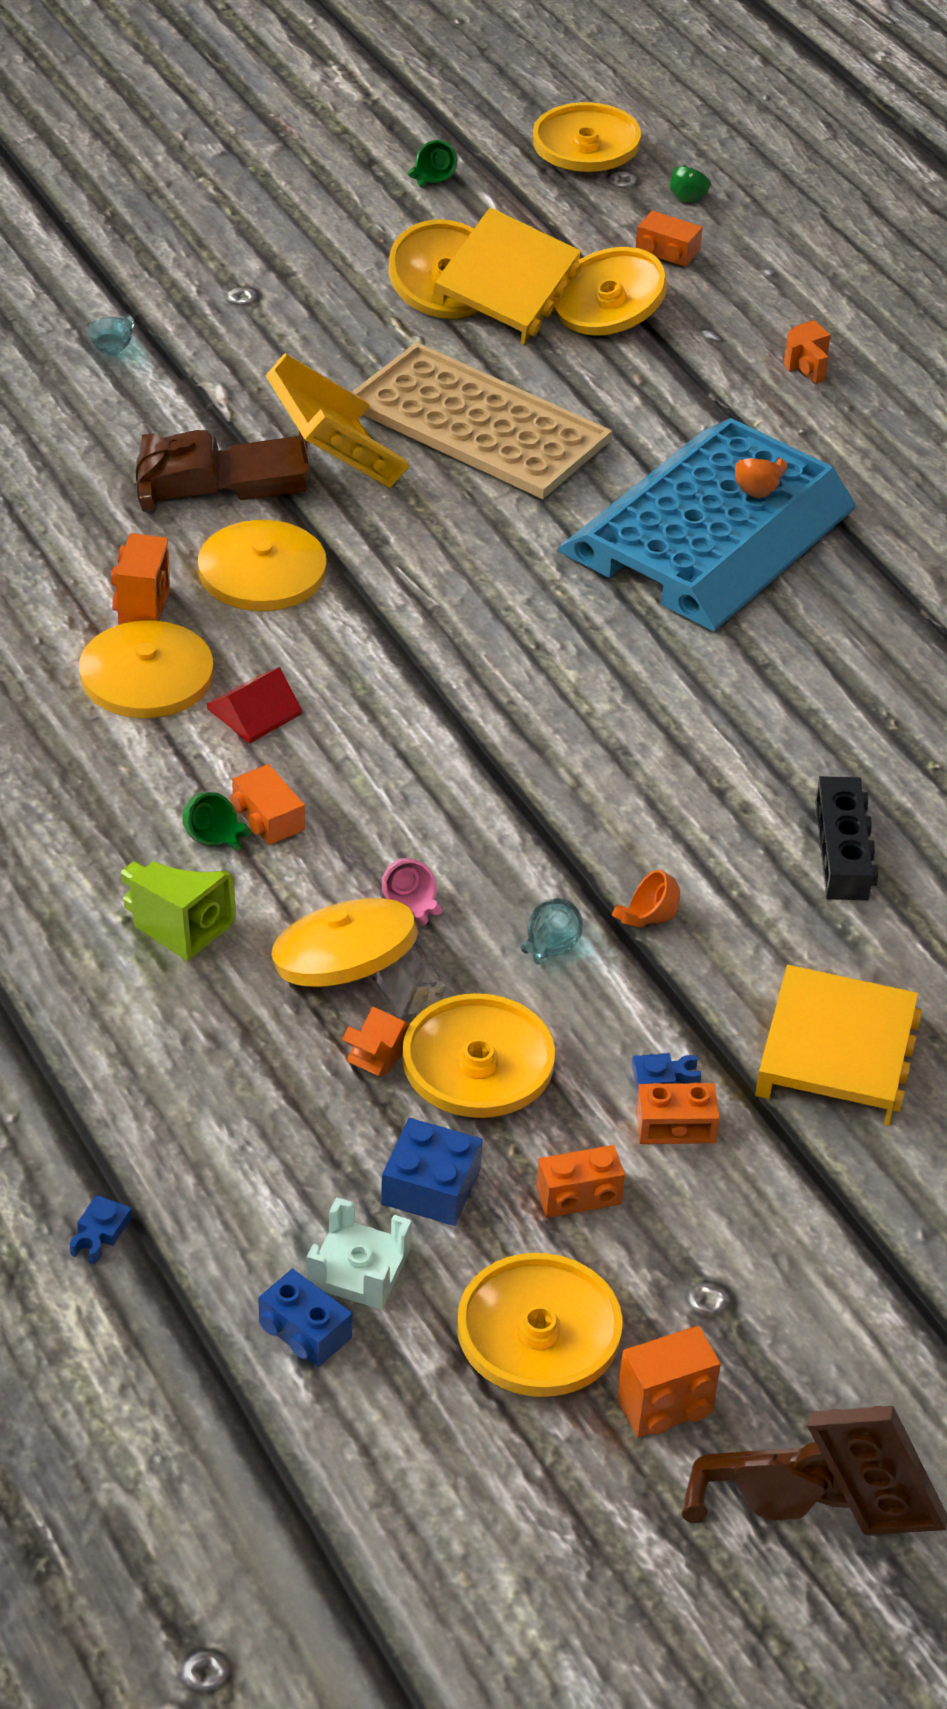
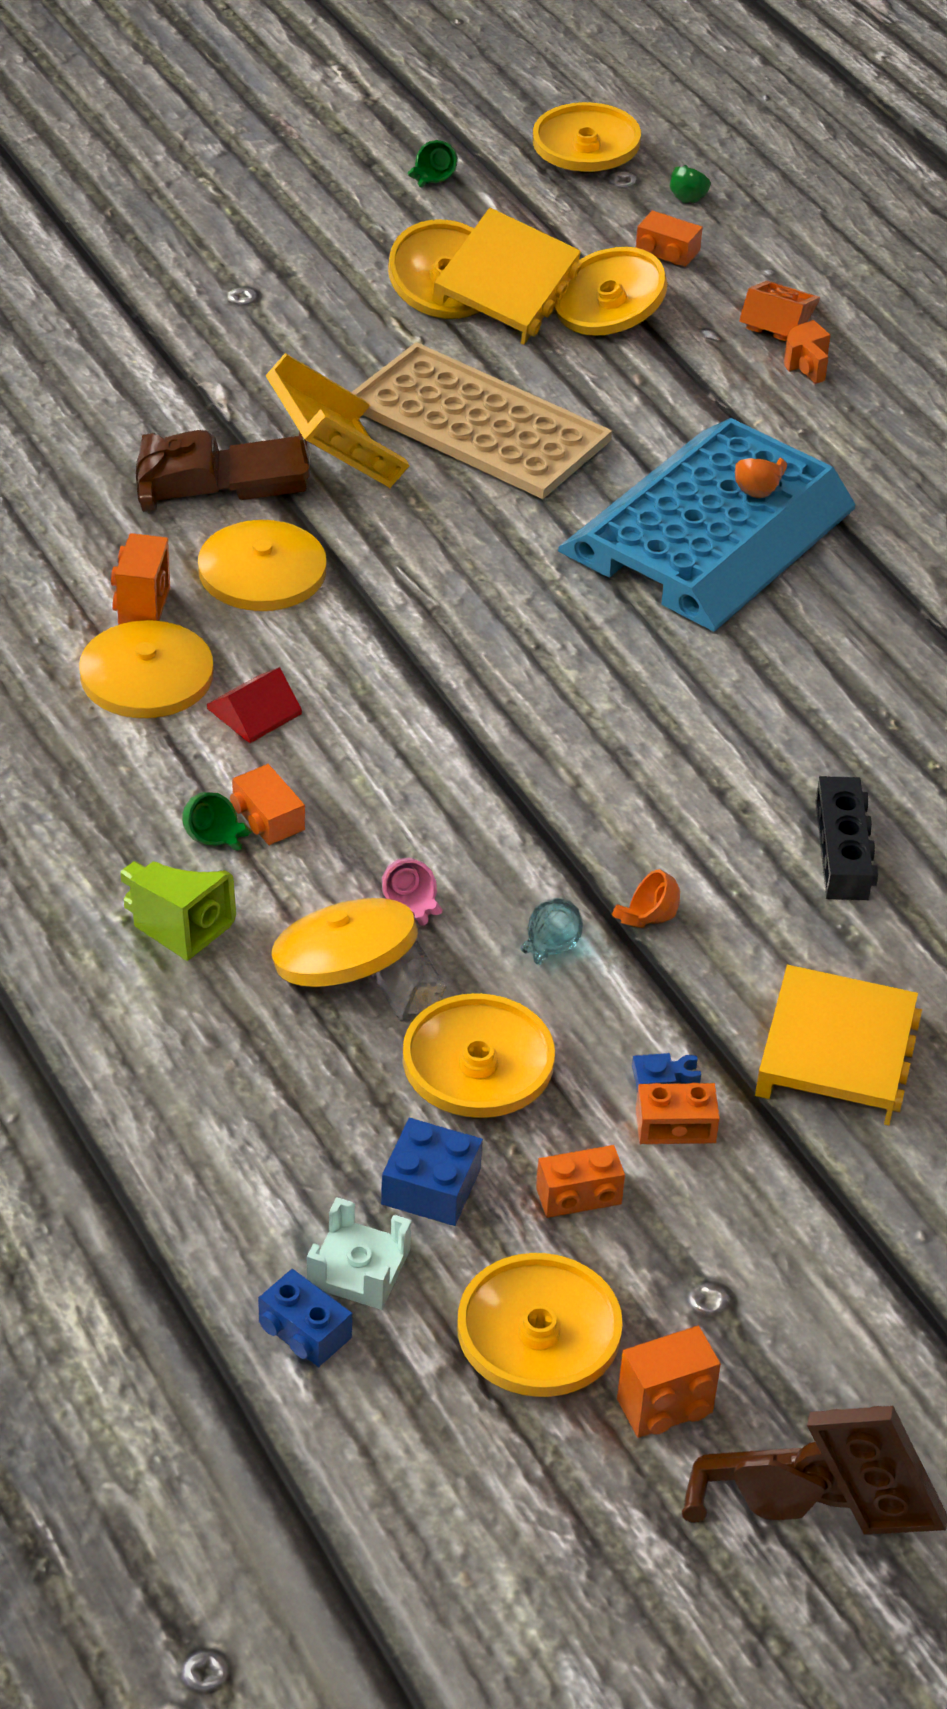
blue plate [70,1195,132,1264] -> none
clear light blue piece [88,314,134,355] -> none
orange brick [342,1006,409,1077] -> none
none -> orange slope [739,280,820,341]

